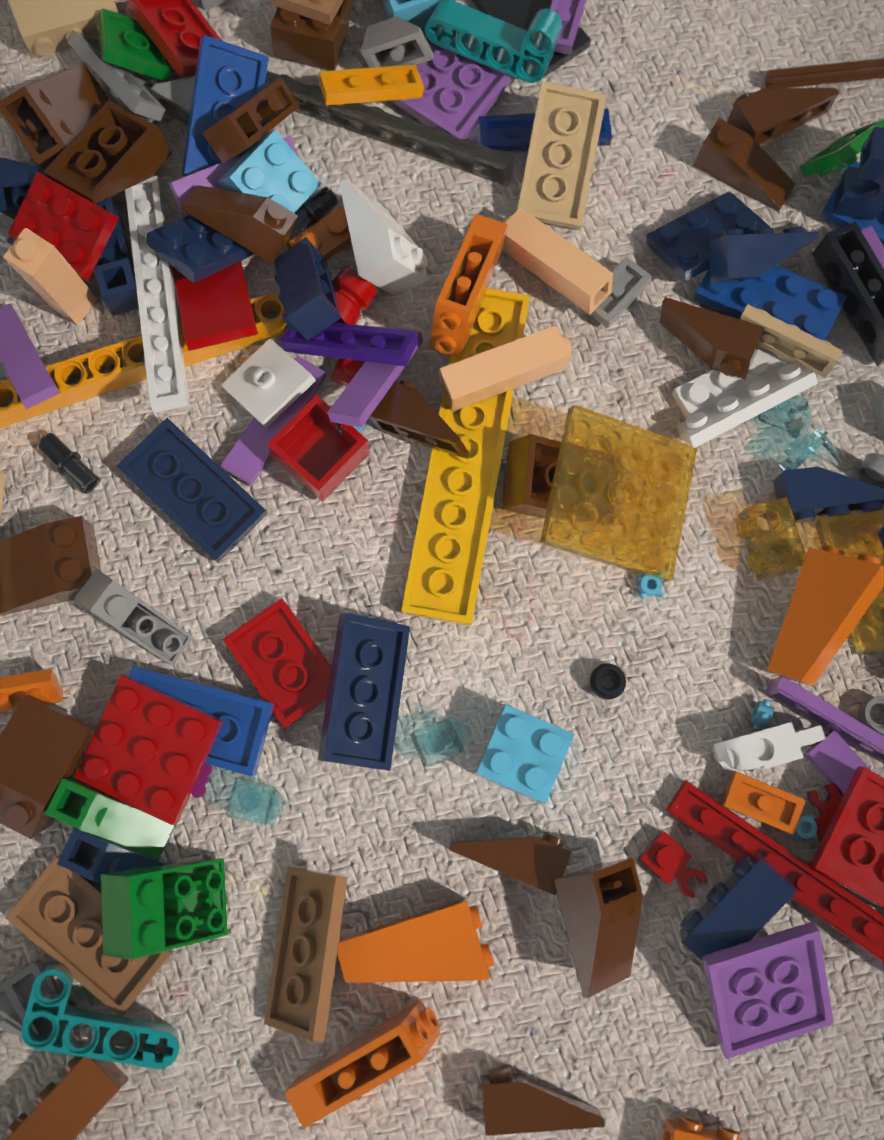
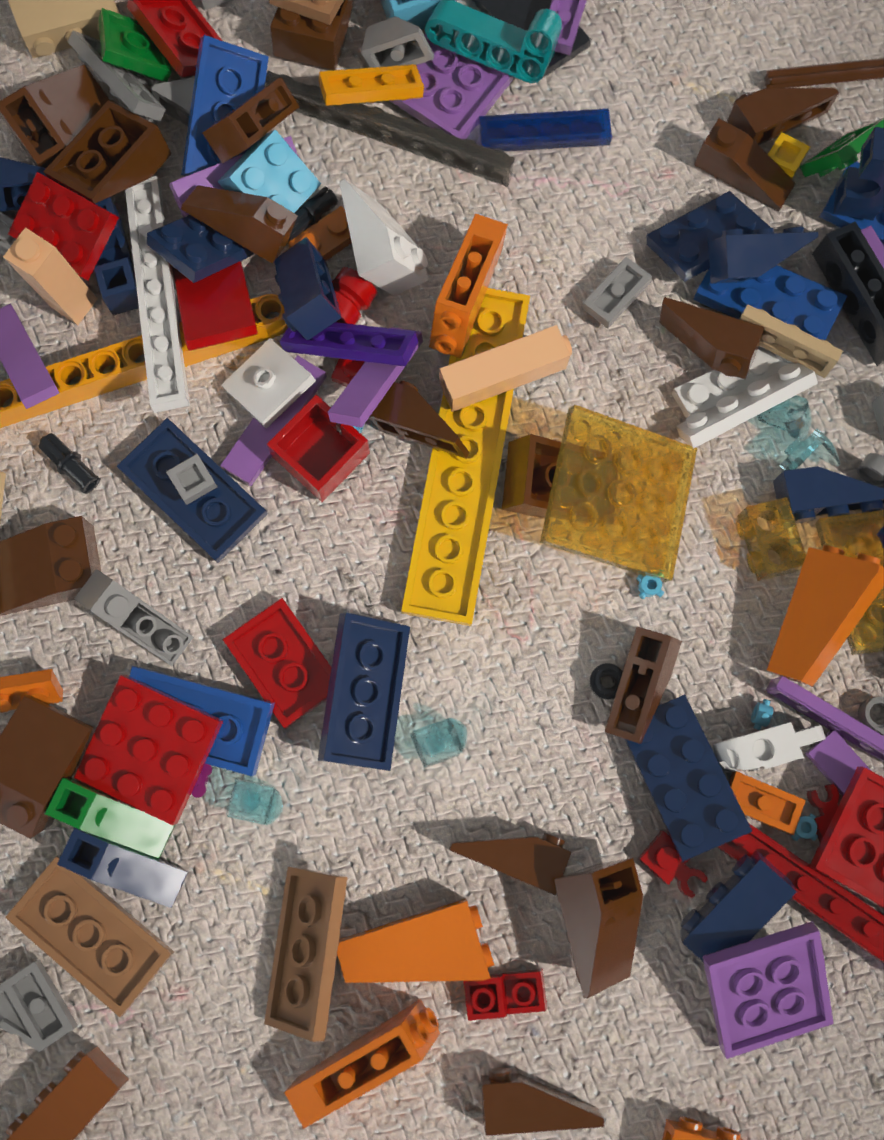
teal beam [21,964,179,1069] -> none
green slope [101,858,228,960] -> none
medium azure brick [474,704,574,804] -> none
light nougat brick [502,207,613,315] -> none
tan plate [517,81,607,230] -> none
none -> light grey plate [166,454,217,505]
none -> red slope [463,969,547,1021]
none -> reddish brown slope [605,626,682,744]
none -> dark blue plate [624,694,752,862]
none -> yellow plate [768,132,811,179]

